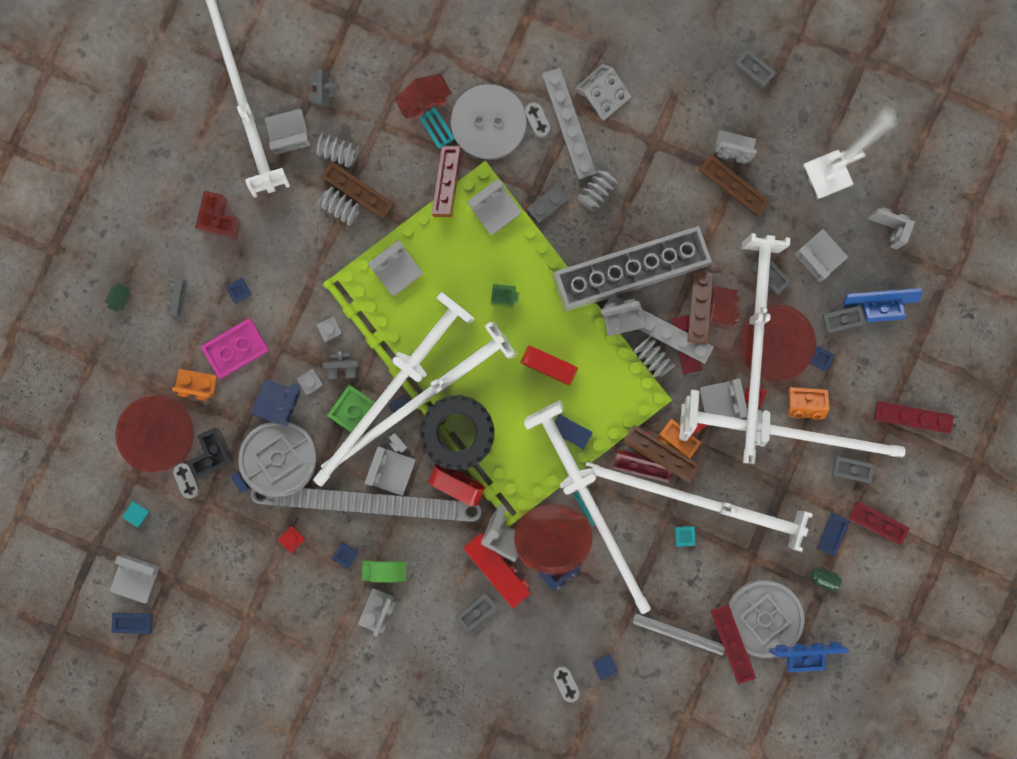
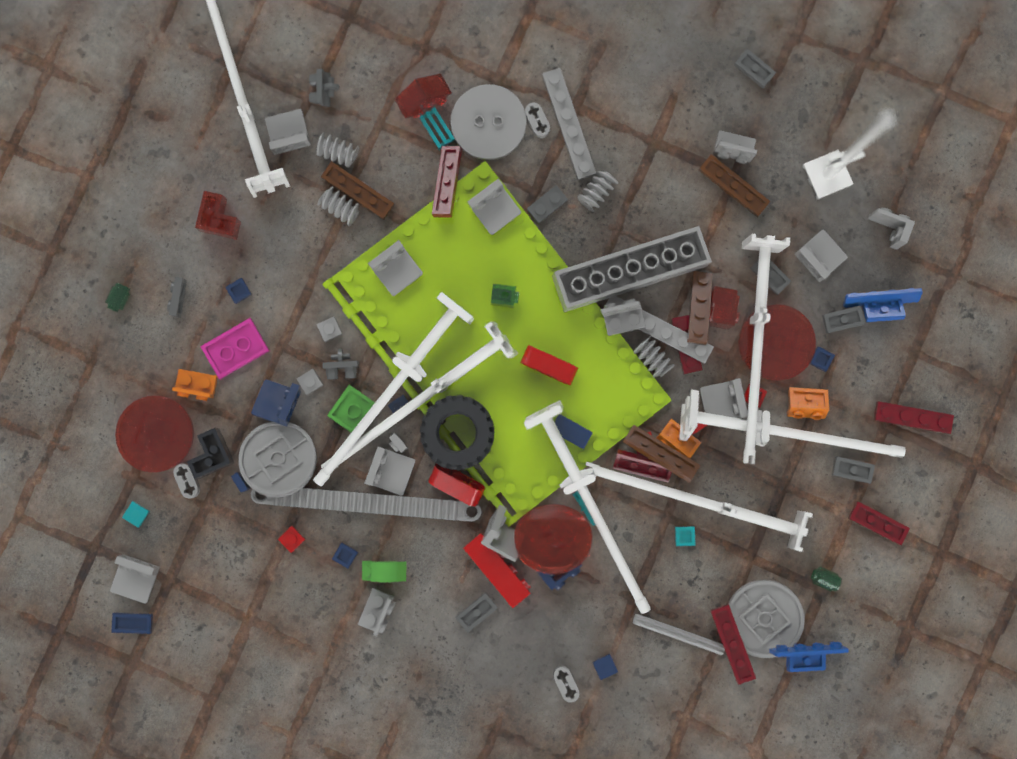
light grey bracket [575,64,631,120] -> none
dark blue tile [817,513,850,556] -> none

